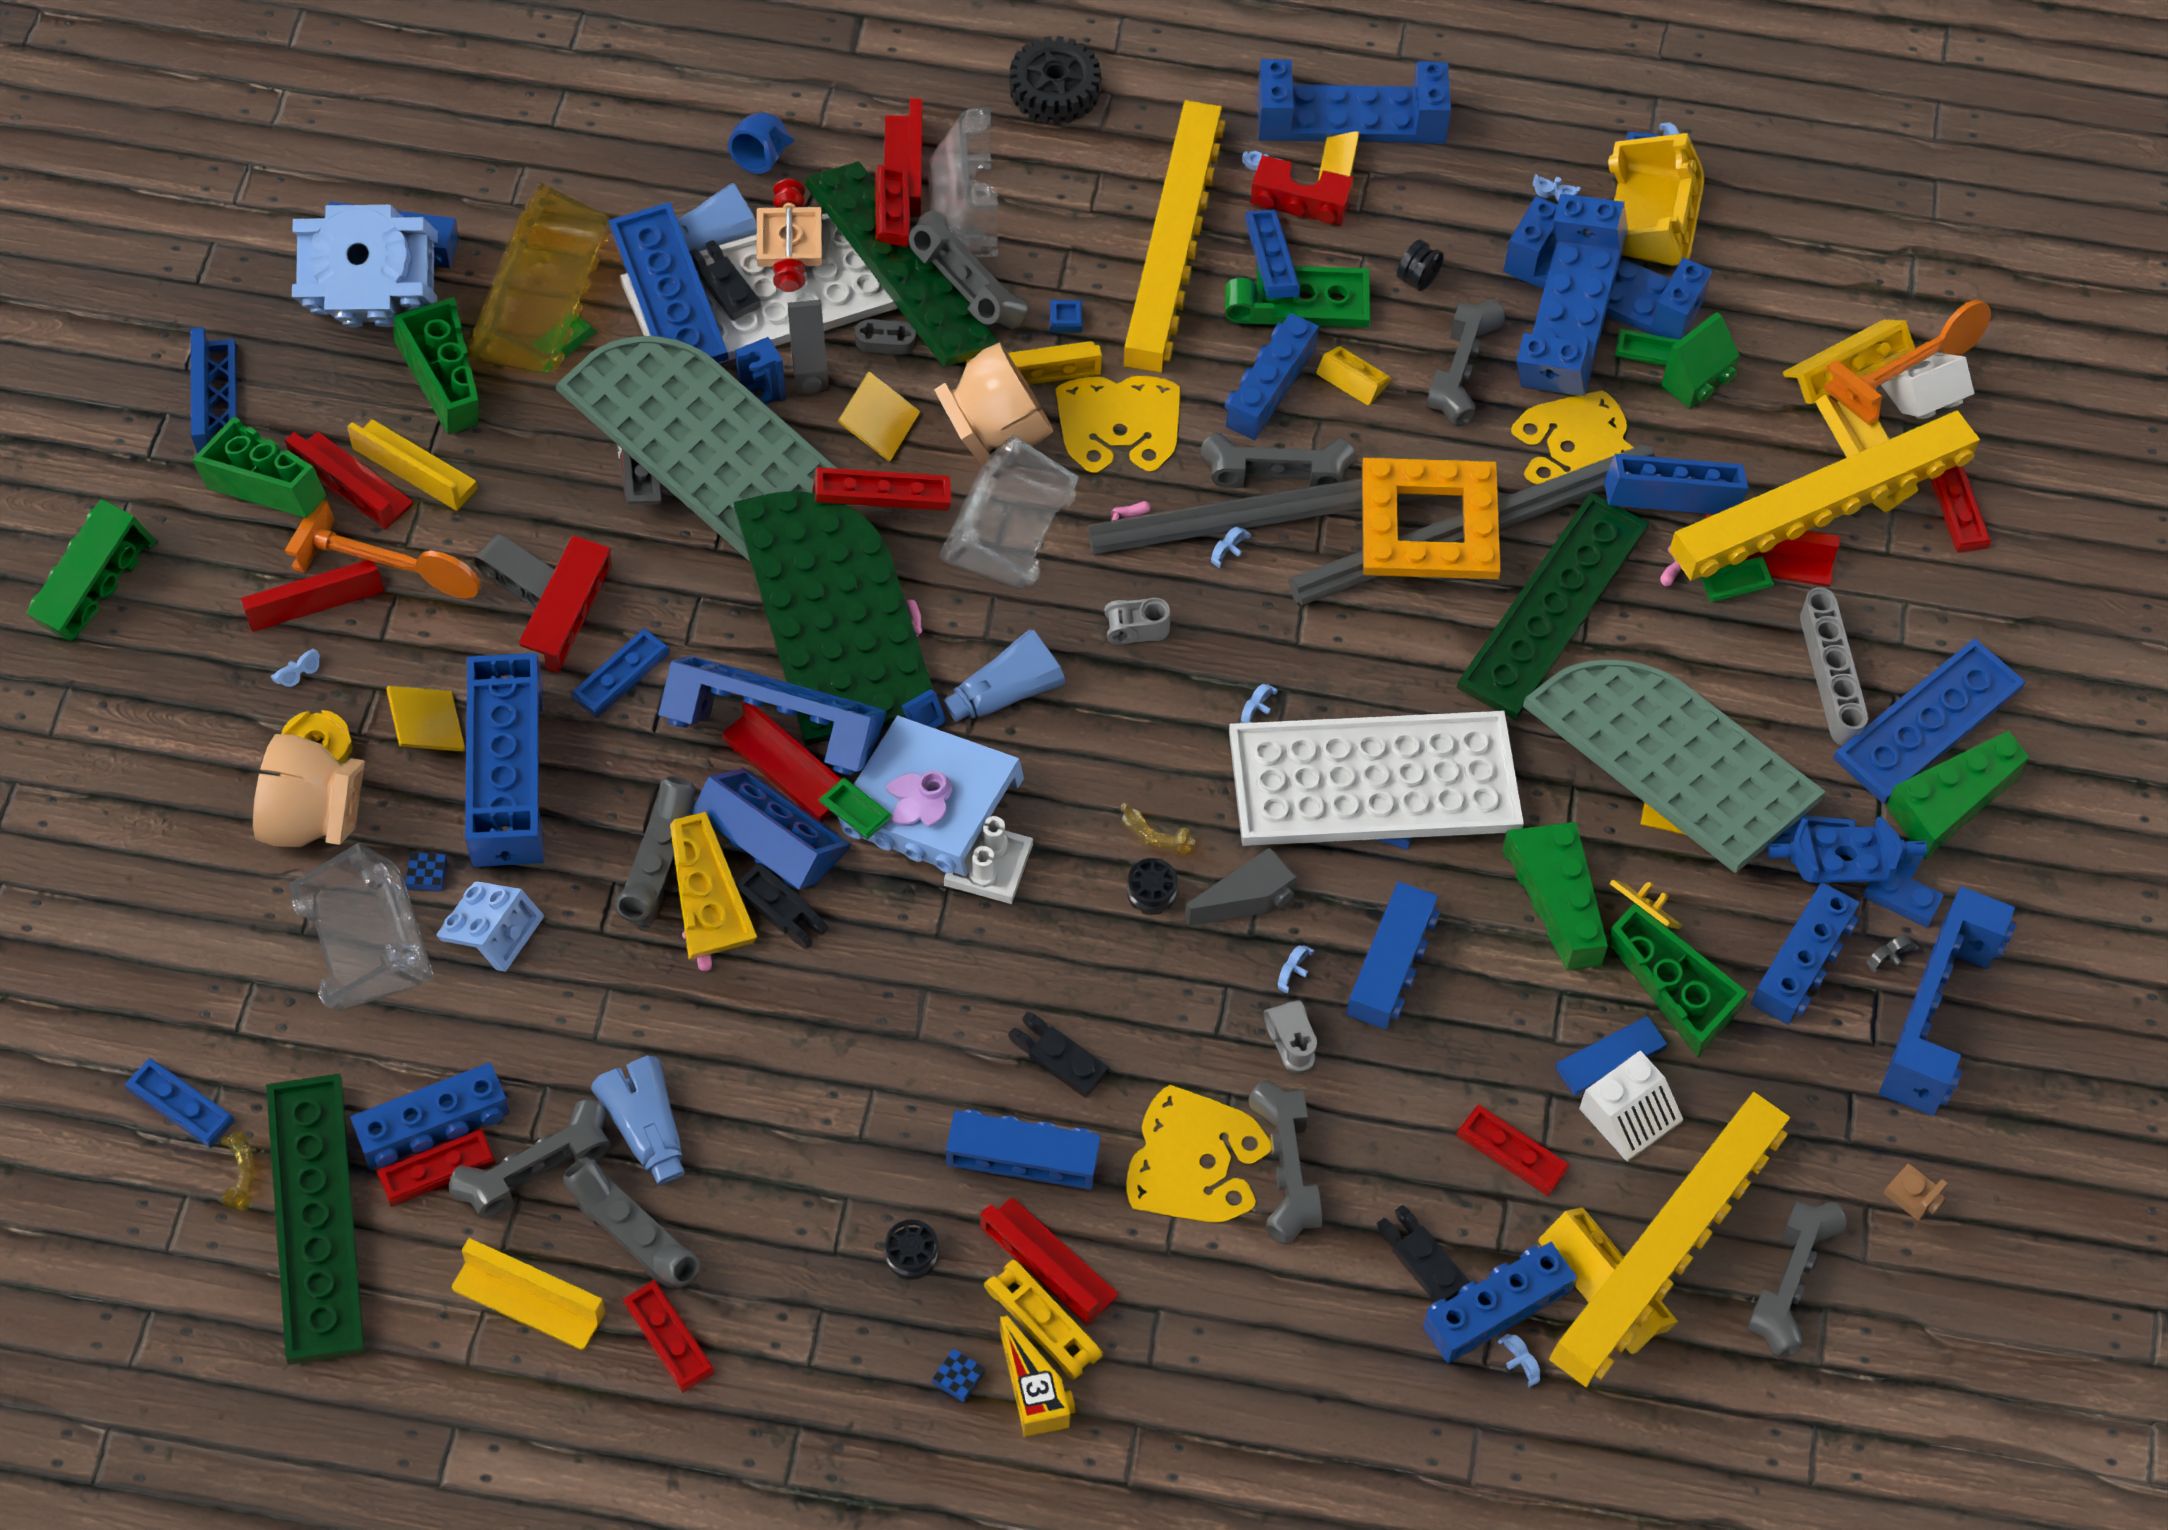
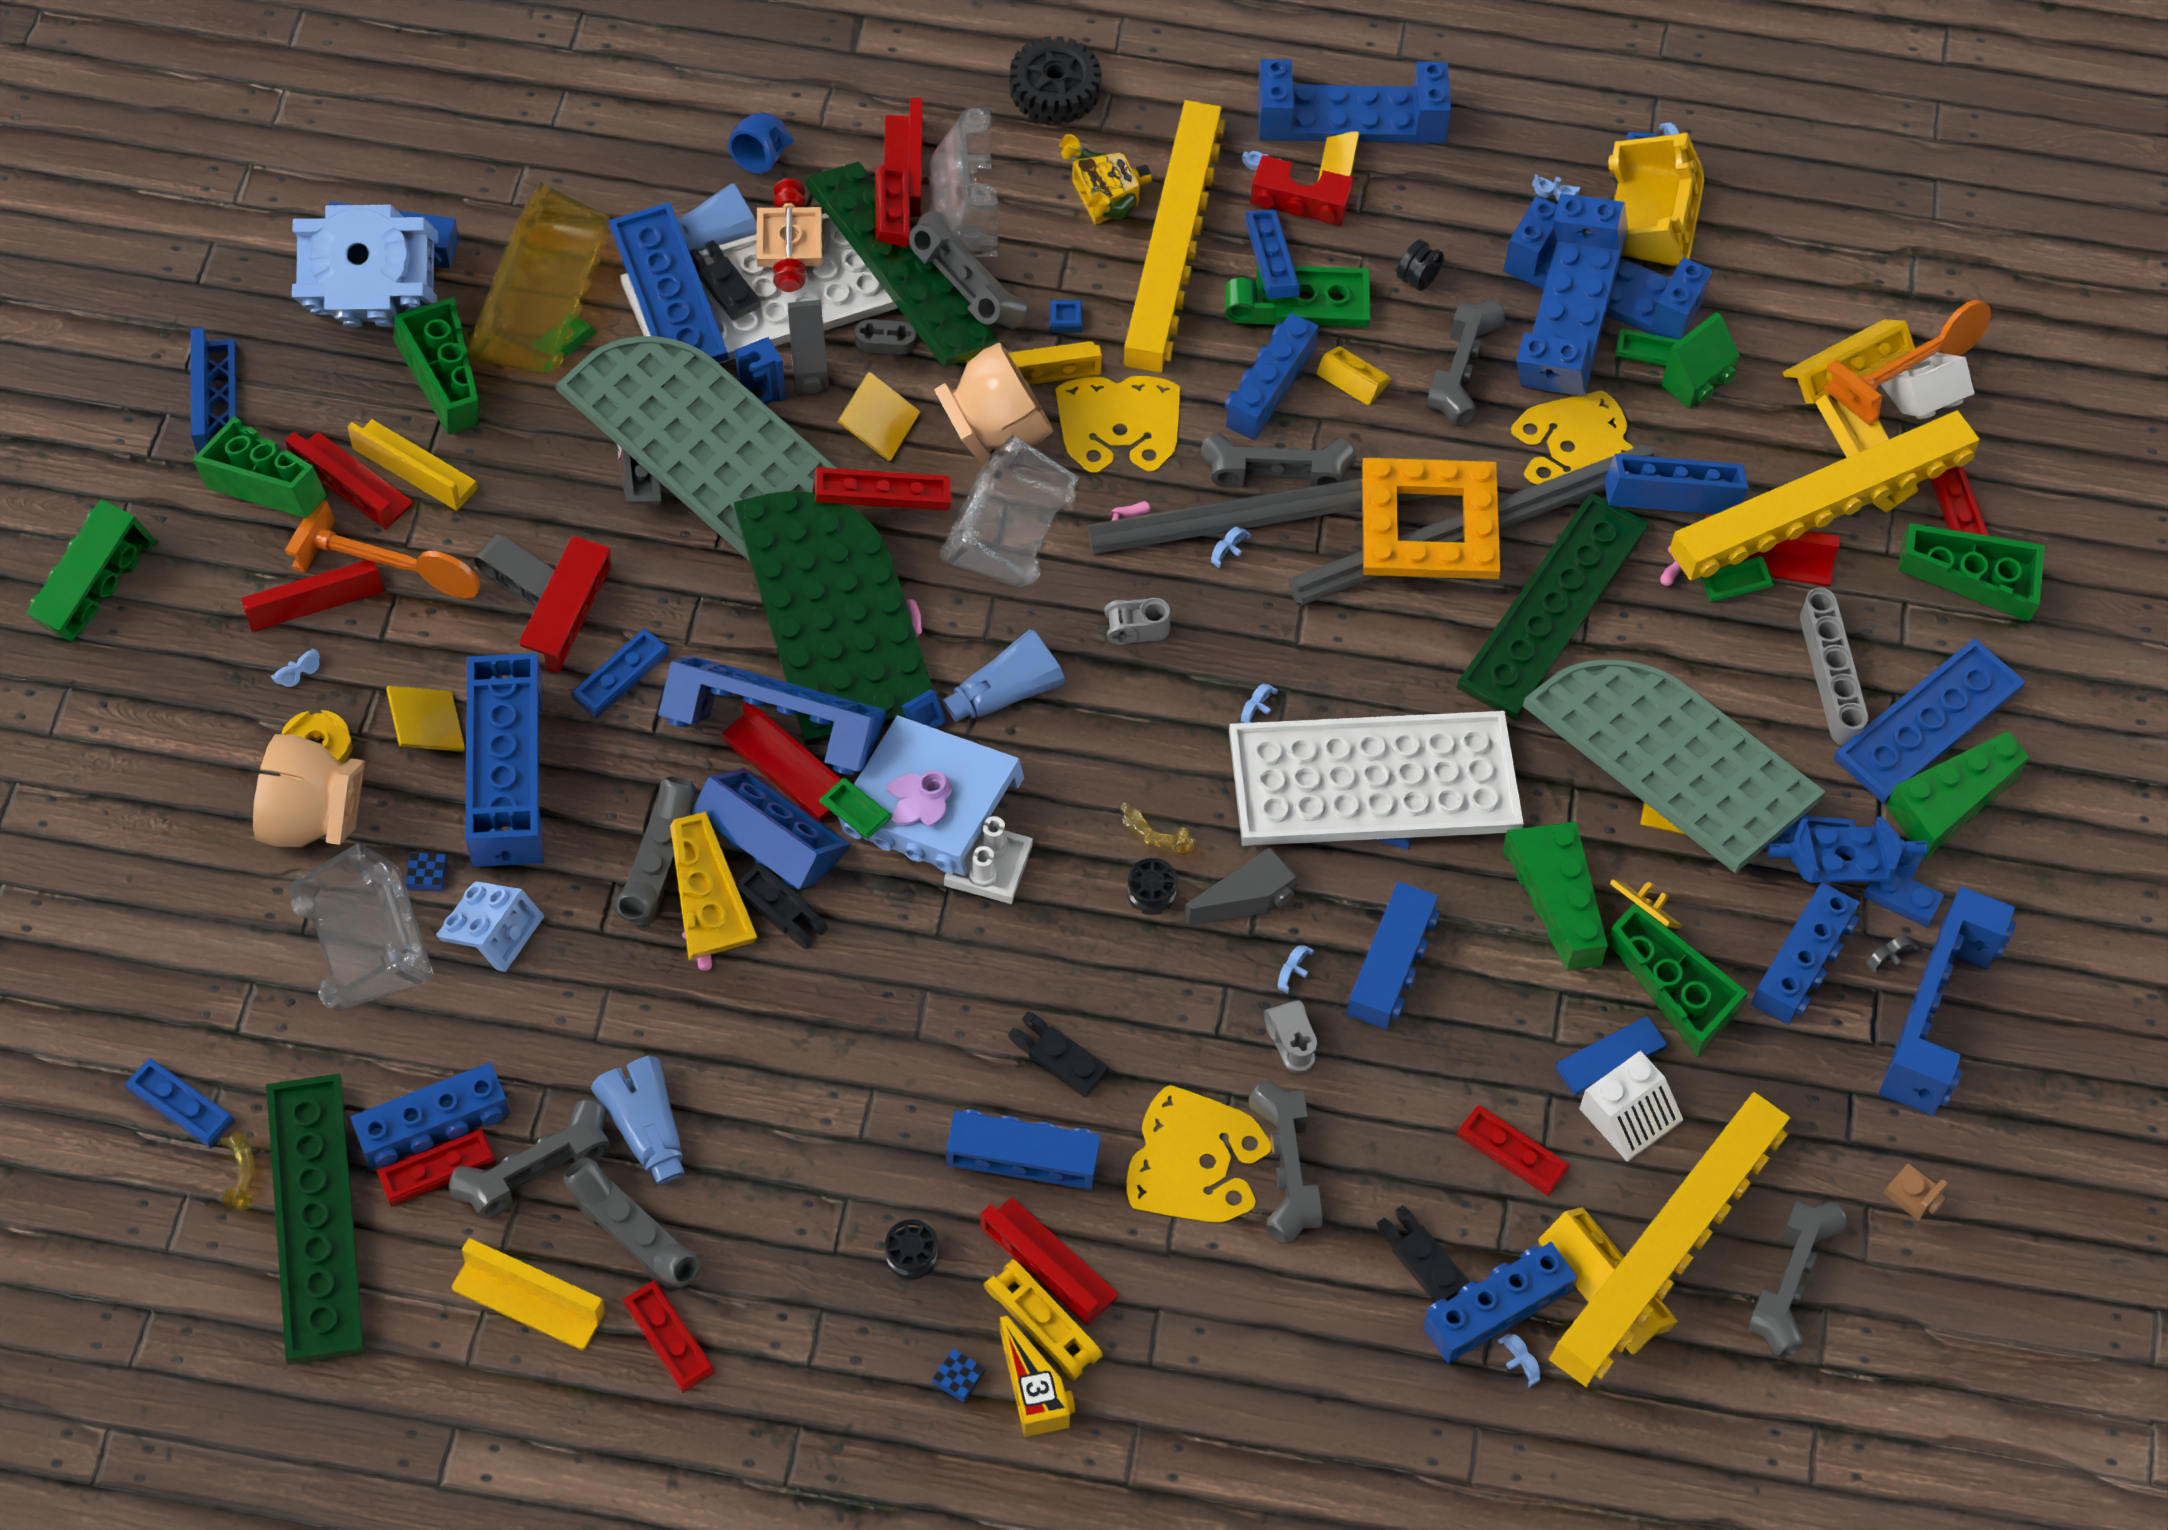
none -> torso [1059,134,1152,225]
none -> green wedge [1898,523,2045,622]

